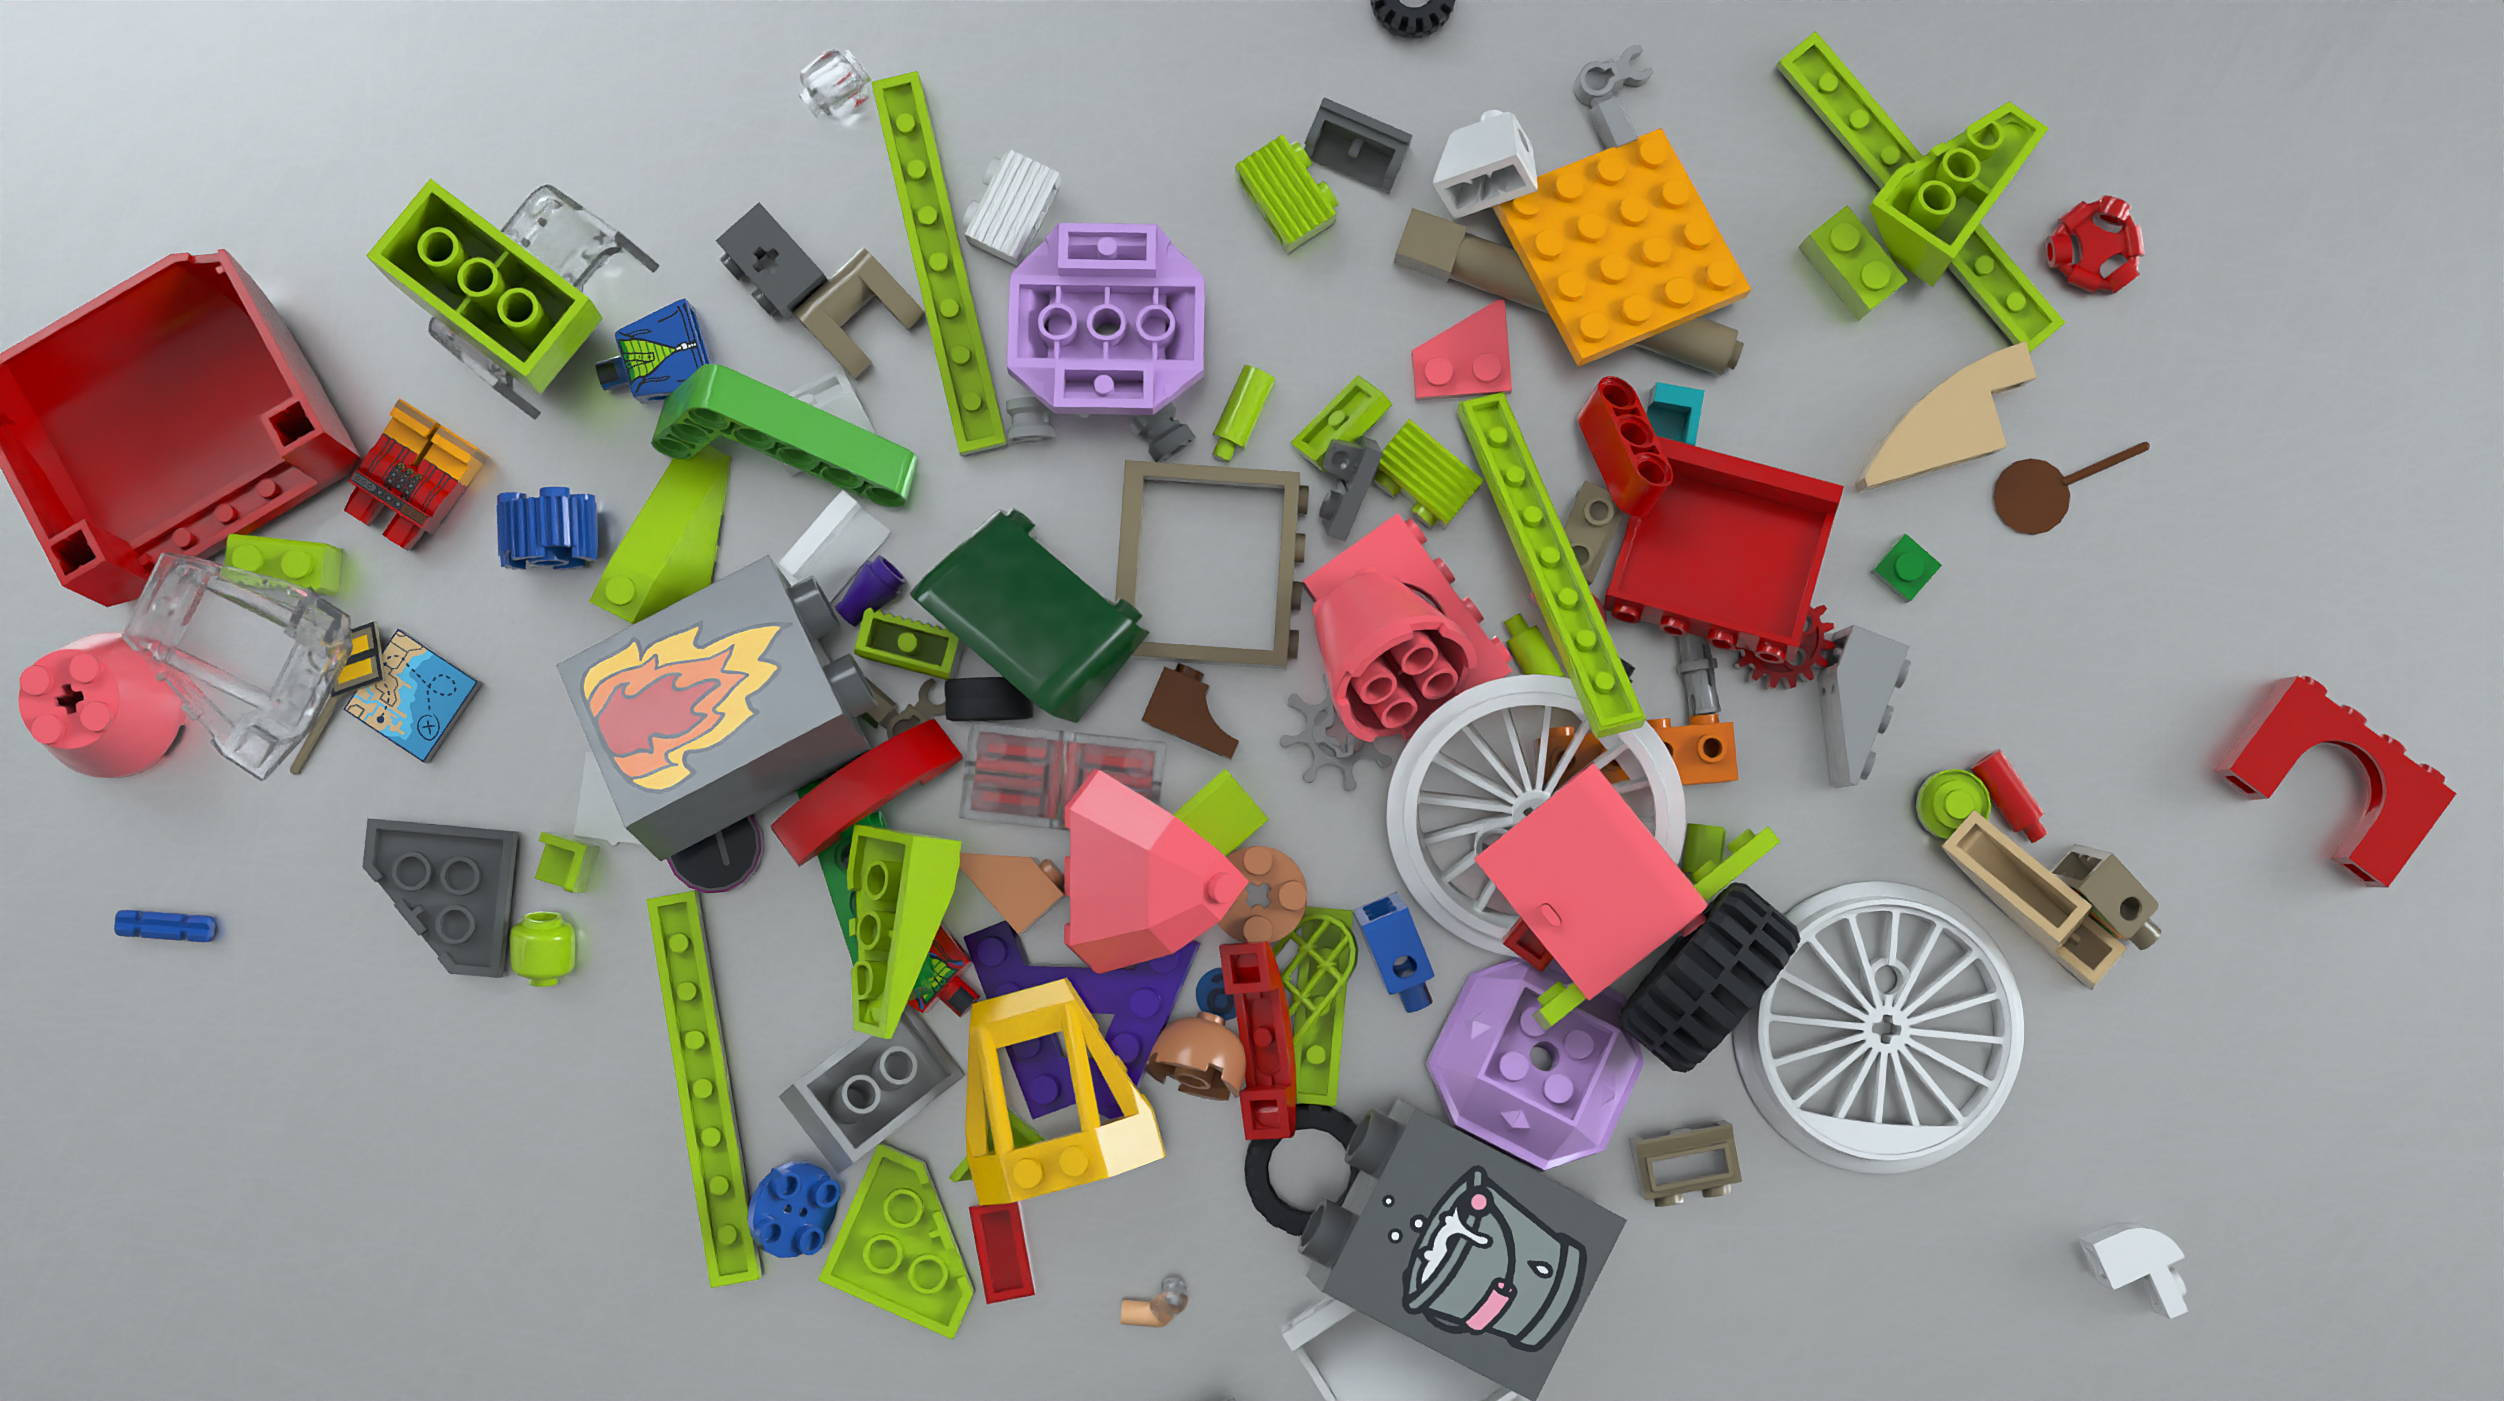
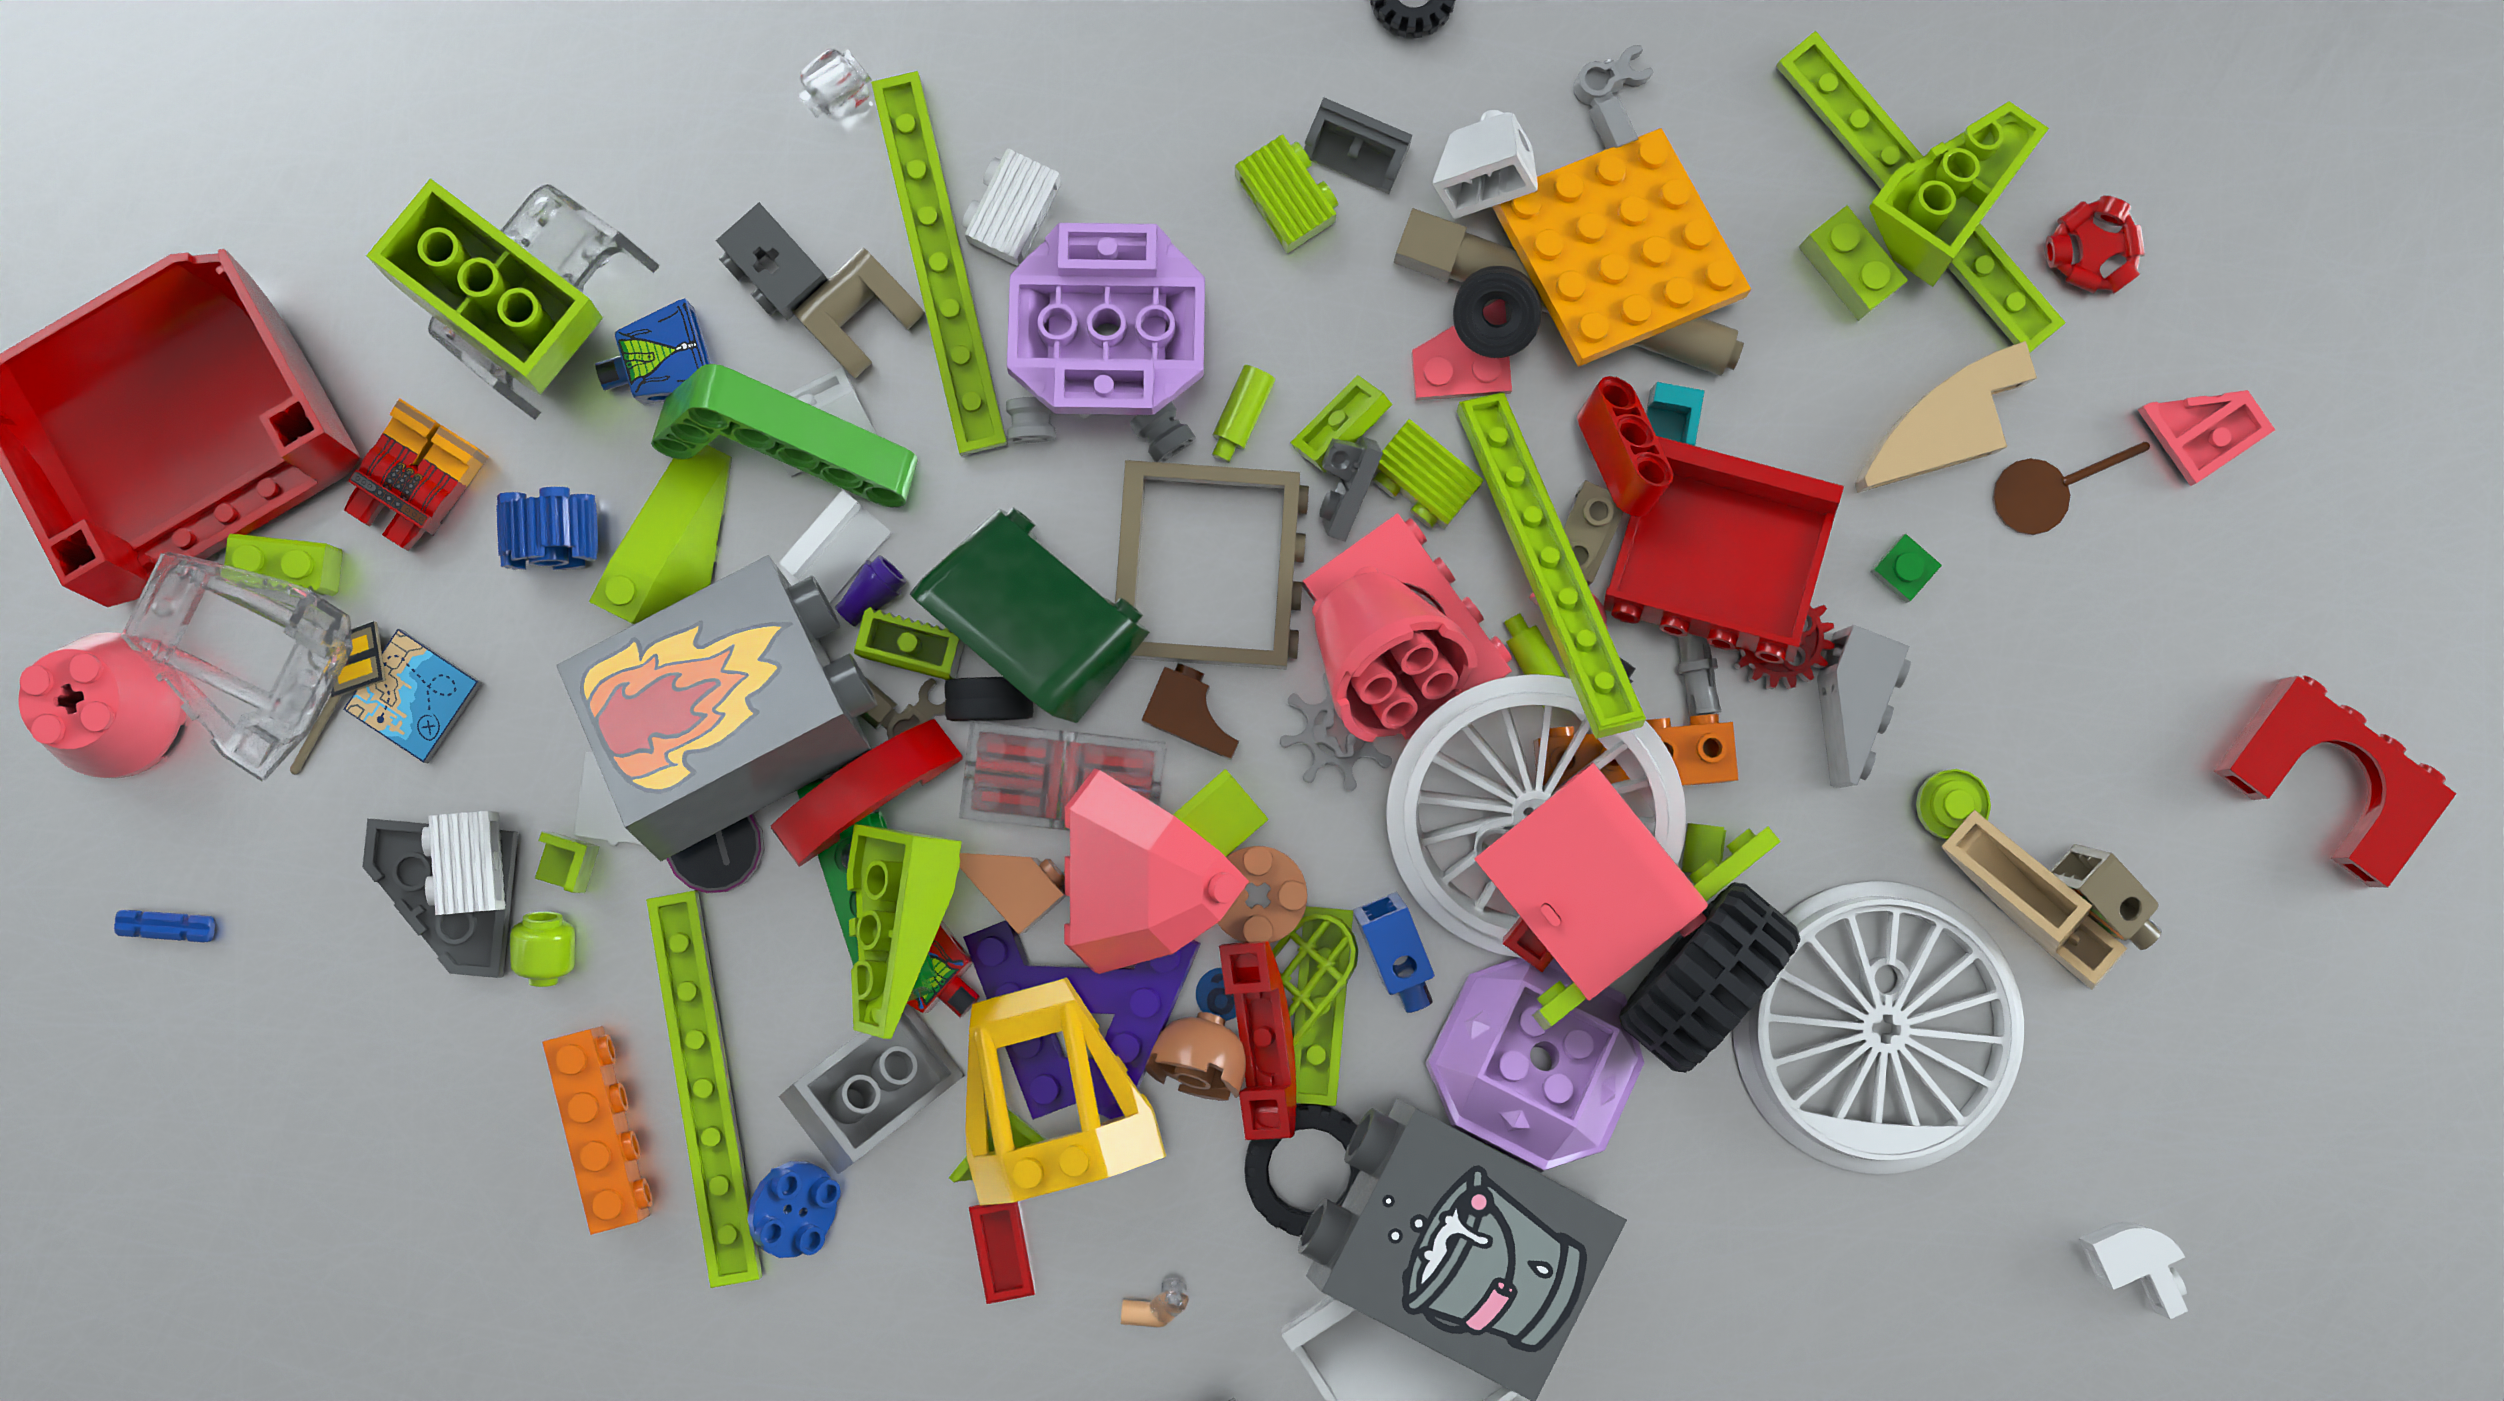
lime plate [818,1142,975,1340] -> none
dark tan window [1629,1120,1742,1207] -> none
red cylinder [1970,749,2048,843] -> none
none -> white brick [422,811,506,915]
none -> orange brick [542,1026,652,1235]
none -> black tyre [1453,266,1542,358]
none -> coral wing [2138,390,2275,486]

